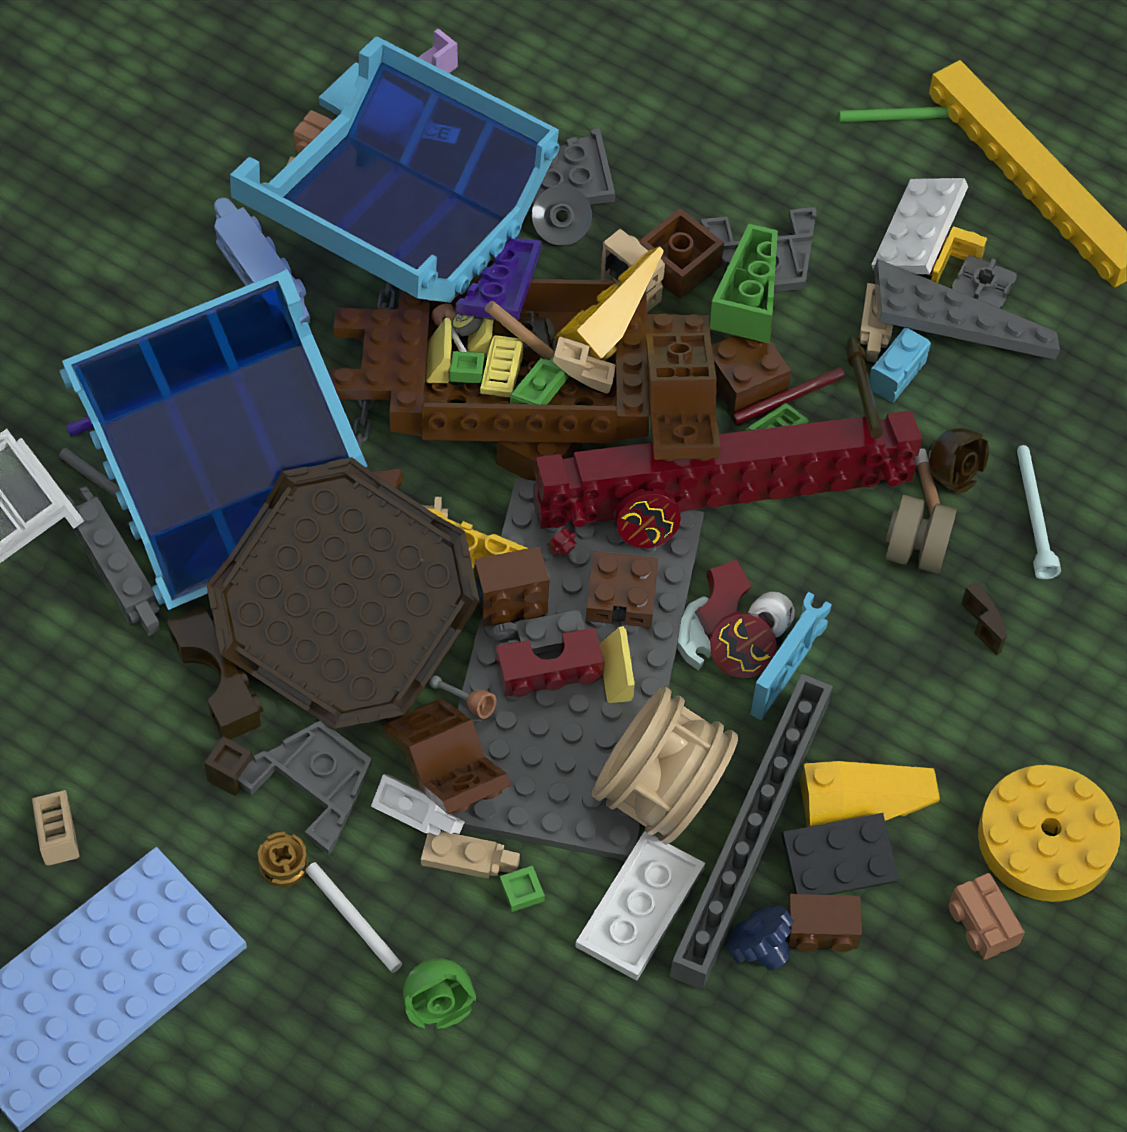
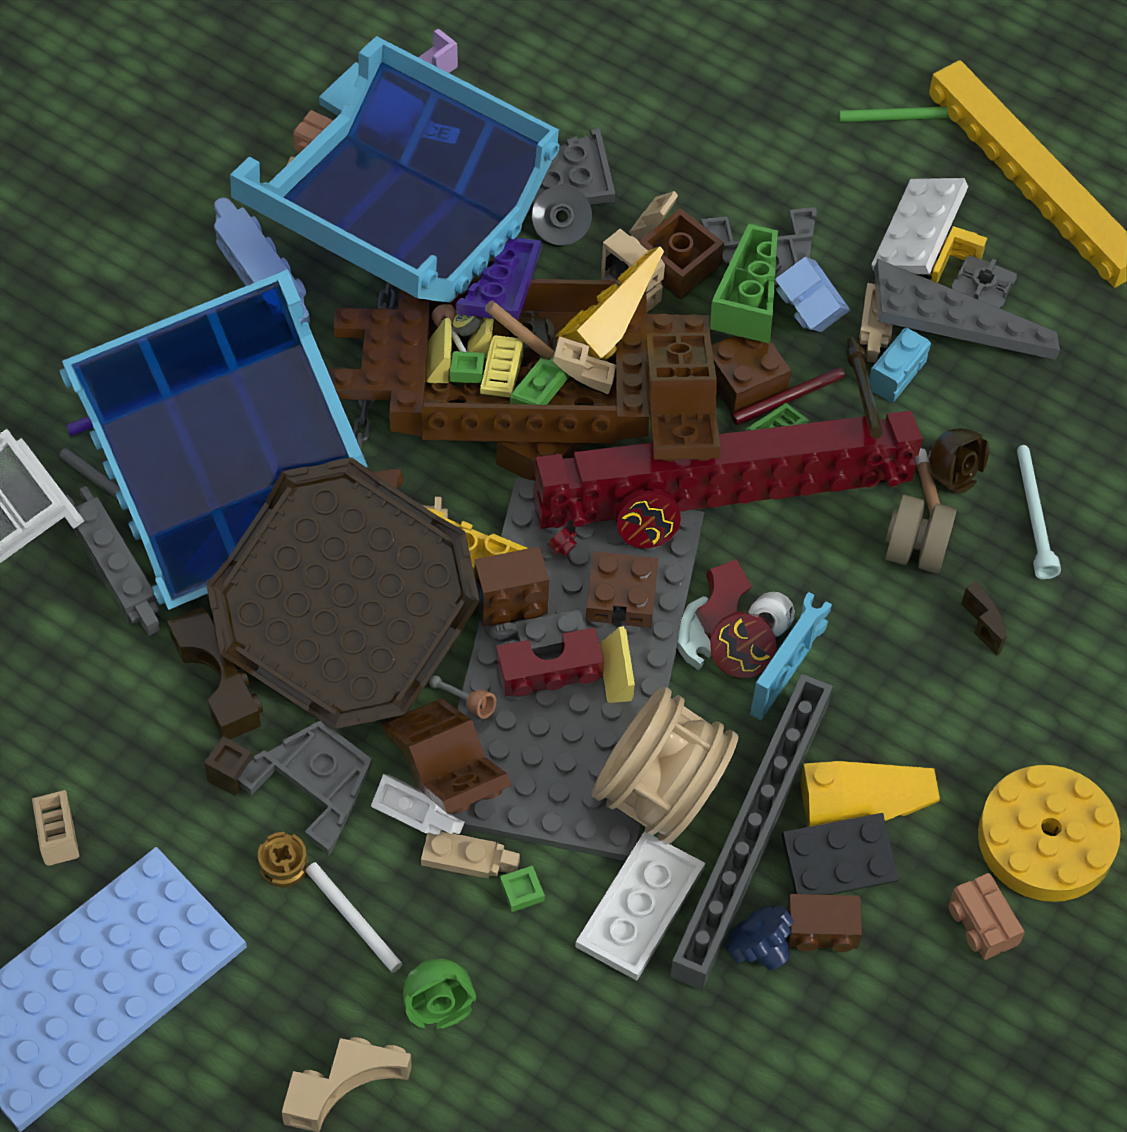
none -> tan arch [282,1037,412,1132]
none -> tan slope [629,191,678,240]
none -> light blue piece [775,257,851,332]

